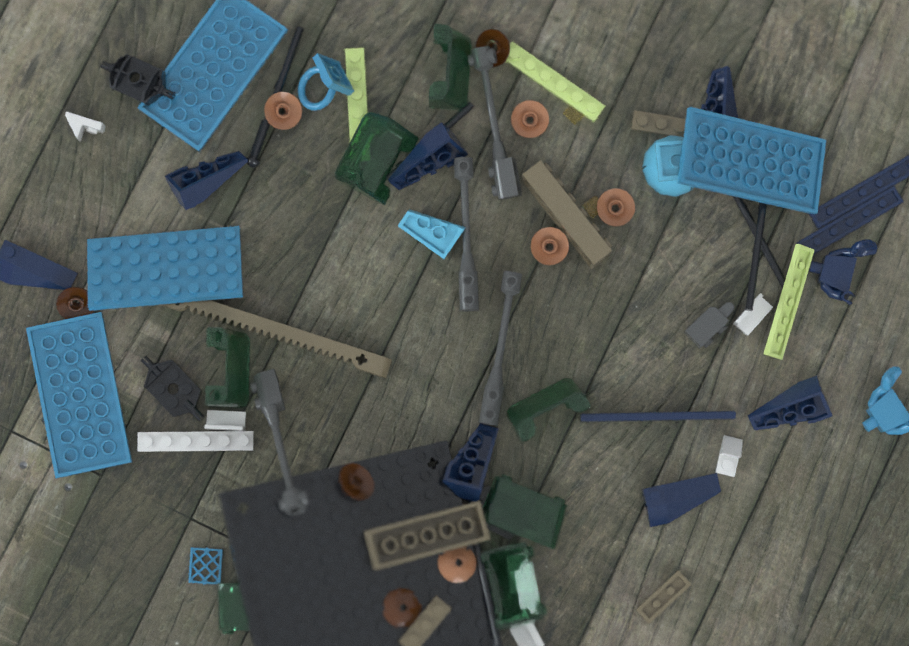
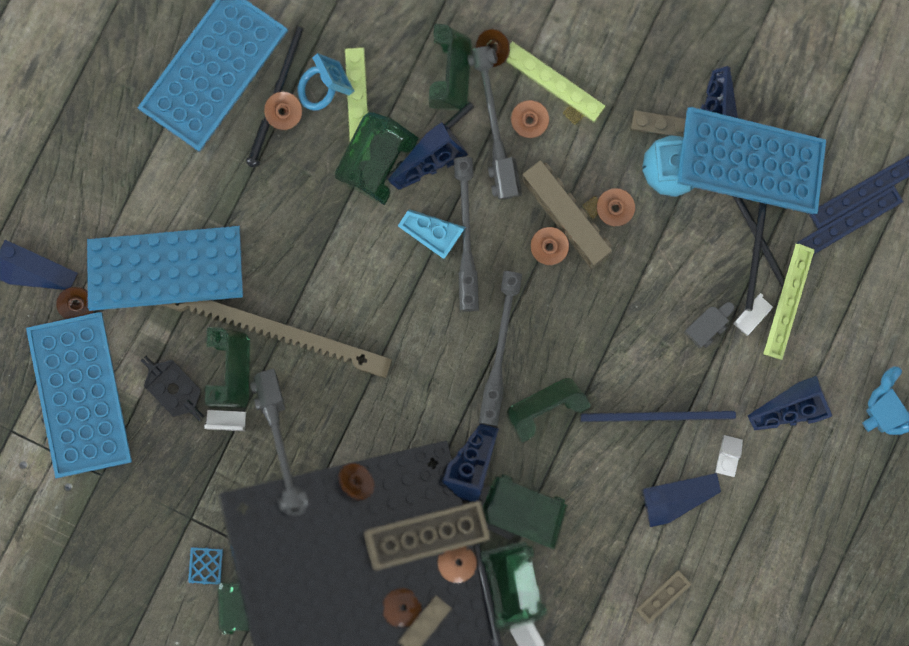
white slope [65,112,105,142] -> none
black plate [100,54,176,106] -> none
white plate [137,431,254,452] -> none
dark blue wedge [165,151,248,210] -> none
dark blue torso [809,239,878,305] -> none

